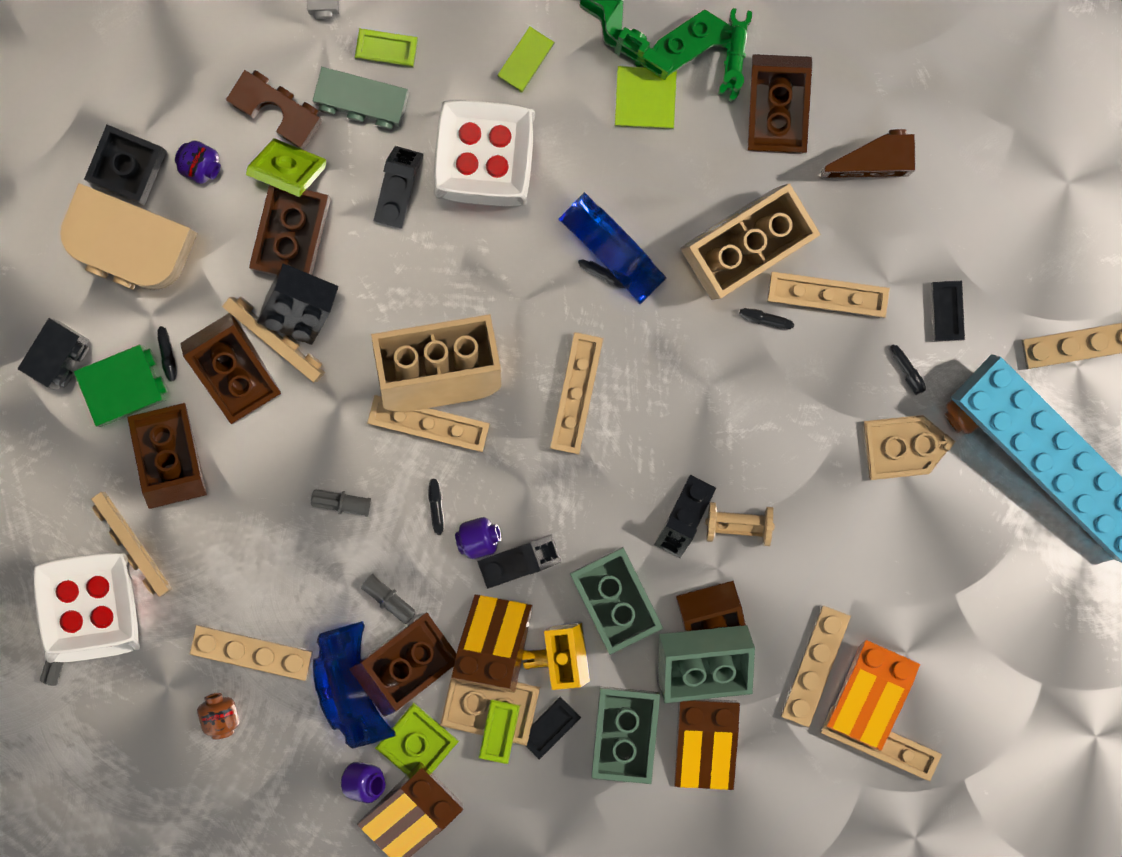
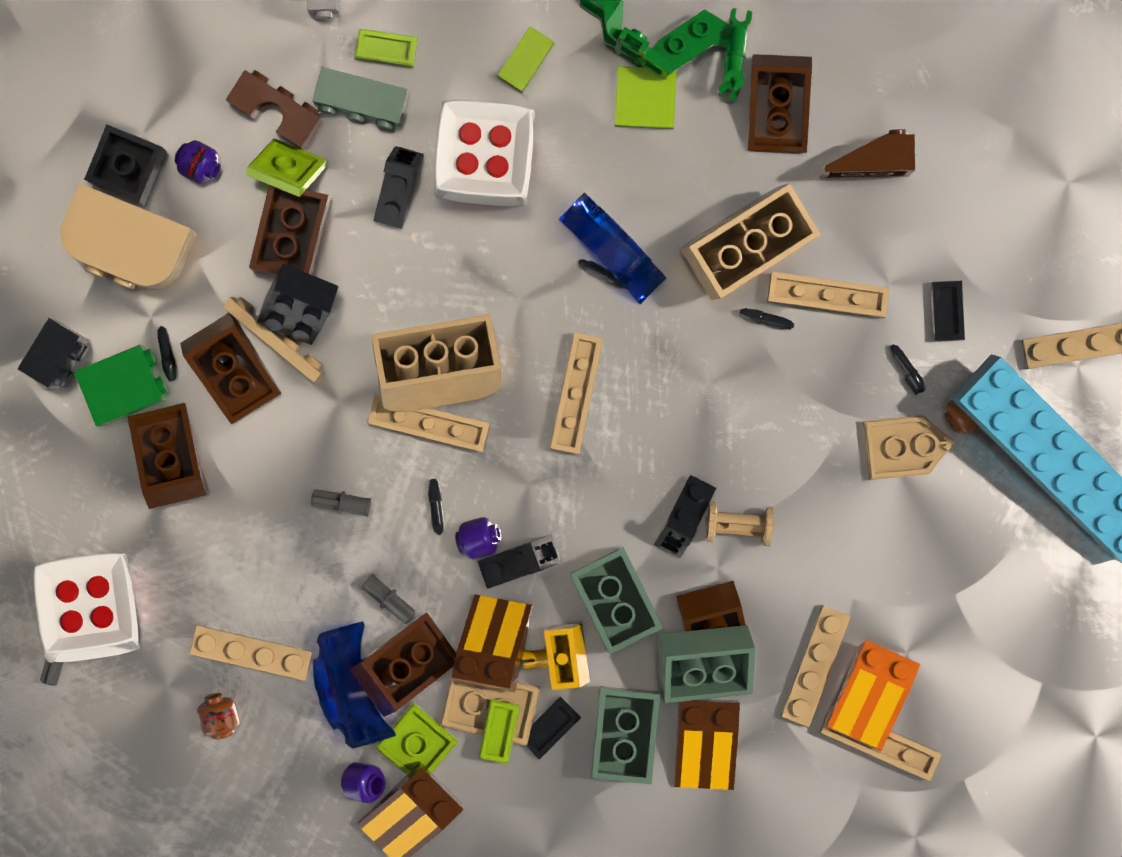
tan plate [91,492,172,597] -> none

